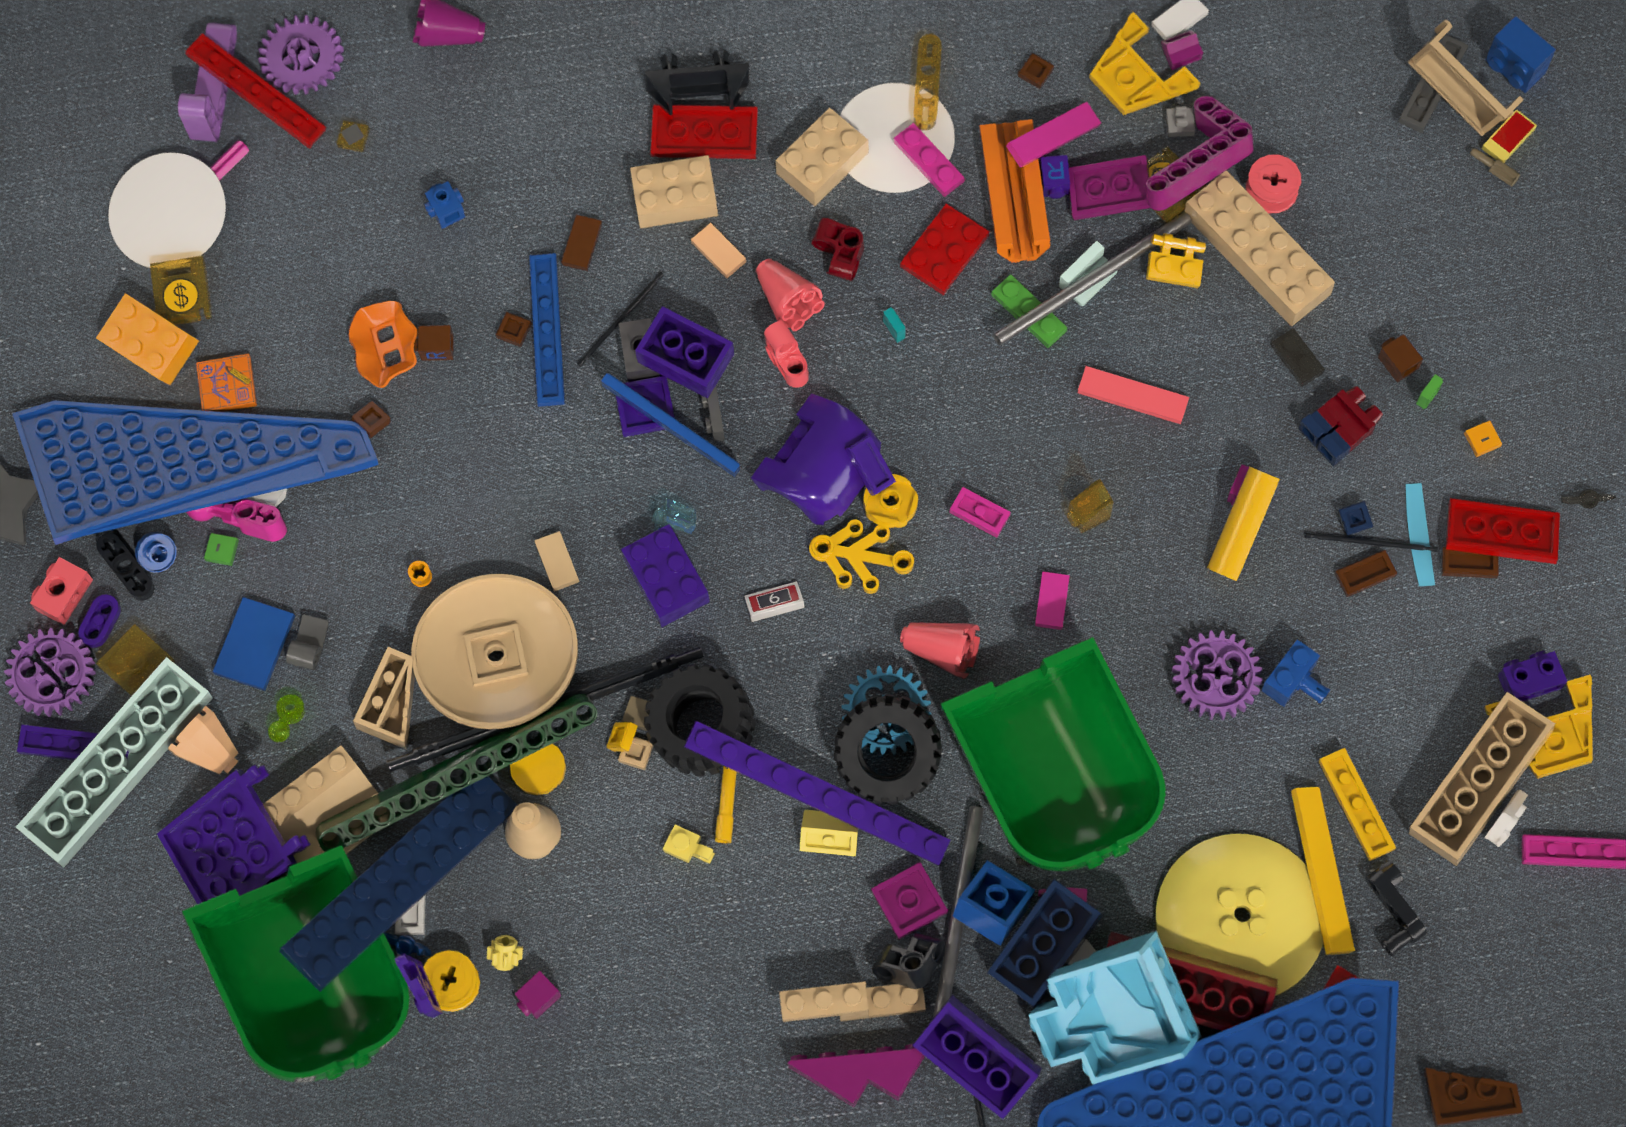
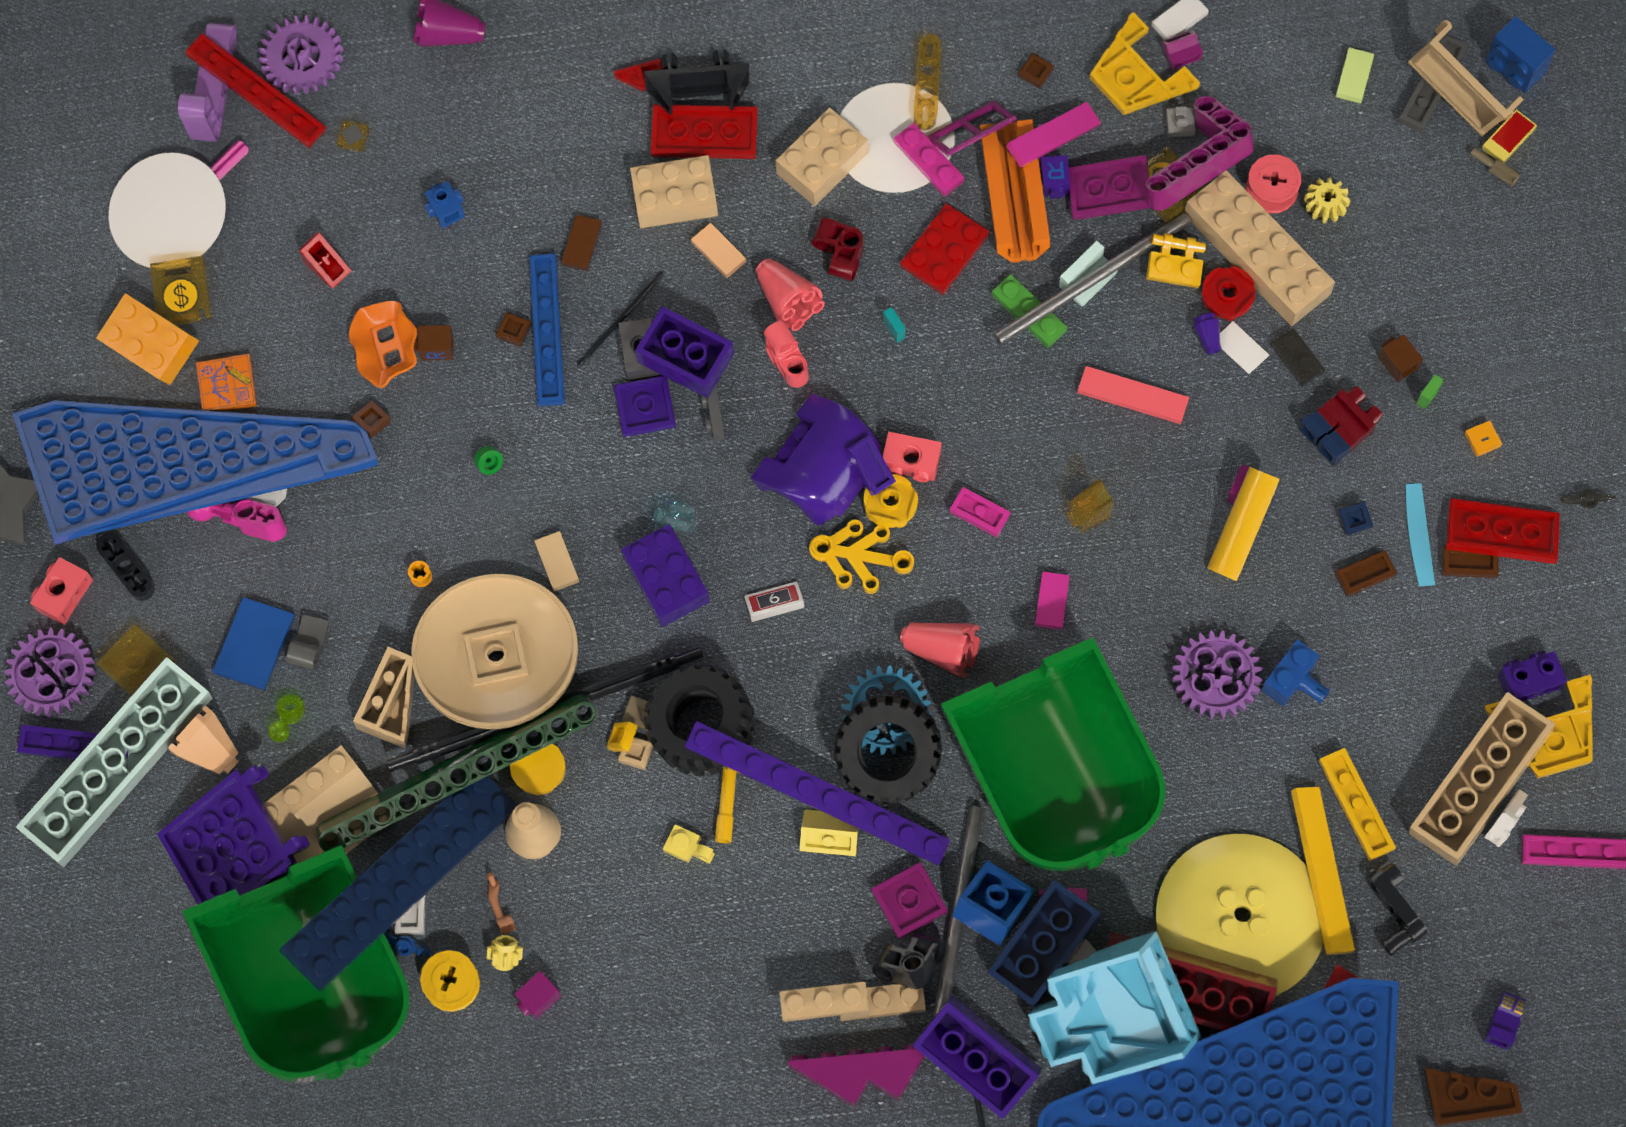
dark purple plate [78,594,121,648] -> none
plate [135,532,176,573] -> none
bright green tile [204,533,239,566] -> none
dark purple wing [394,954,442,1018] -> none
blue tile [601,373,740,477] -> none
black piece [1305,532,1438,552] -> none
none -> red slope [299,232,351,289]
none -> green tile [474,446,503,475]
none -> nougat piece [487,873,516,935]
none -> red tile [613,58,662,92]
none -> coral brick [883,432,942,482]
none -> magenta window [927,100,1017,157]
none -> dark purple cone [1193,313,1222,355]
none -> red plate [1201,266,1255,321]
none -> white sticker [1220,321,1269,374]
none -> light yellow gear [1304,177,1350,224]
none -> yellowish green tile [1336,48,1374,103]
none -> dark purple leg [1483,991,1526,1051]

